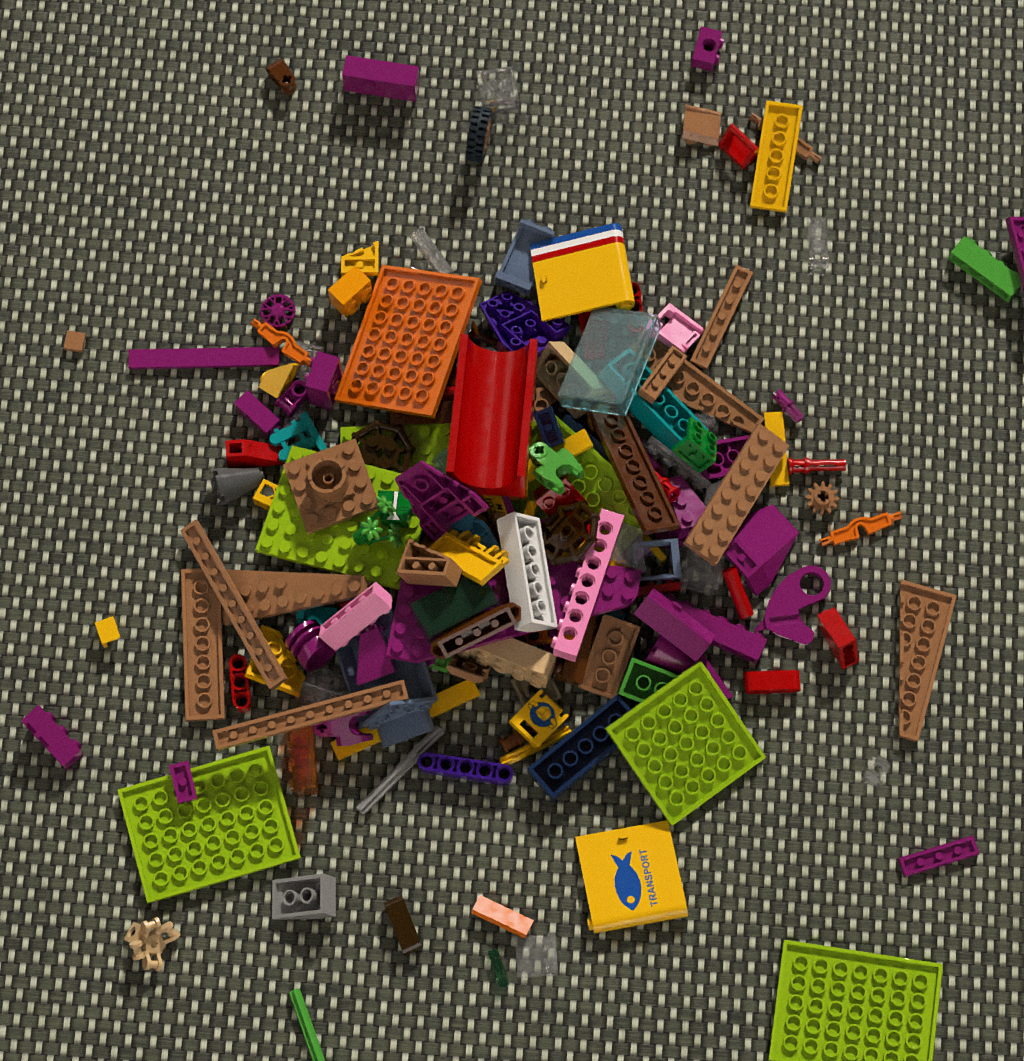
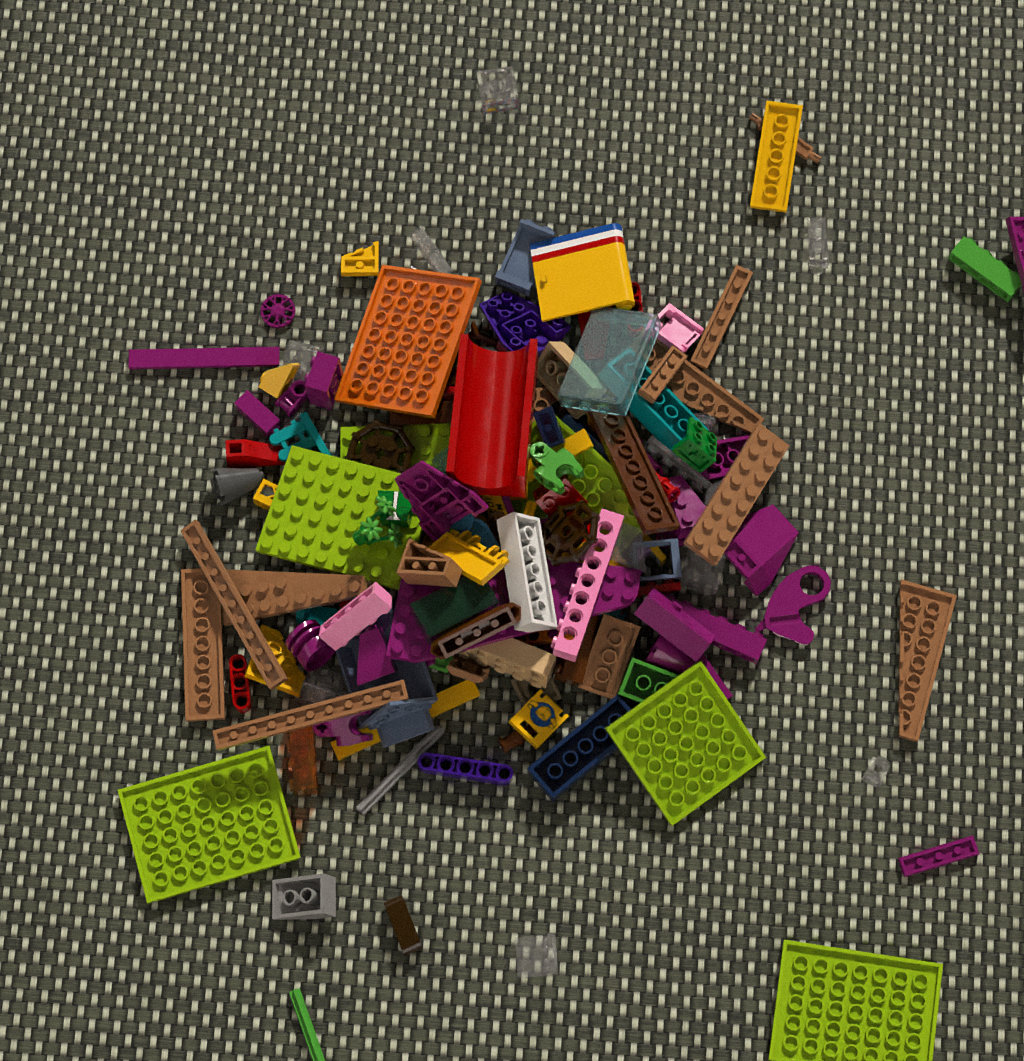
magenta wedge [21,705,83,770] -> none
medium nougat tile [63,330,87,353] -> none
yellow panel [95,616,120,648] -> none
tan piece [124,917,180,971] -> none
magenta plate [169,761,198,804] -> none
orange piece [251,319,311,368] -> none
reddish brown piece [266,58,297,95] -> none
medium nougat piece [283,439,379,535] -> none
light orange brick [328,265,373,318] -> none
magenta brick [342,55,420,102] -> none
black wheel [466,106,493,163] -> none
tile [471,895,534,939] -> none
clear green axle [488,949,509,988] -> none
yellow axle [499,726,571,766] -> none
yellow door [575,820,688,934] -> none
medium nougat slope [682,104,721,146] -> none
magenta brick [691,26,724,72] -> none
red tile [718,123,759,170] -> none
red piece [722,566,754,619] -> none
red beam [743,670,801,694] -> none
yellow tile [763,412,789,487] -> none
magenta axle [772,389,804,423] -> none
red pin [787,457,846,475] -> none
medium nougat gear [805,481,840,516] -> none
red slope [817,607,859,670] -> none
orange piece [819,511,902,547] -> none

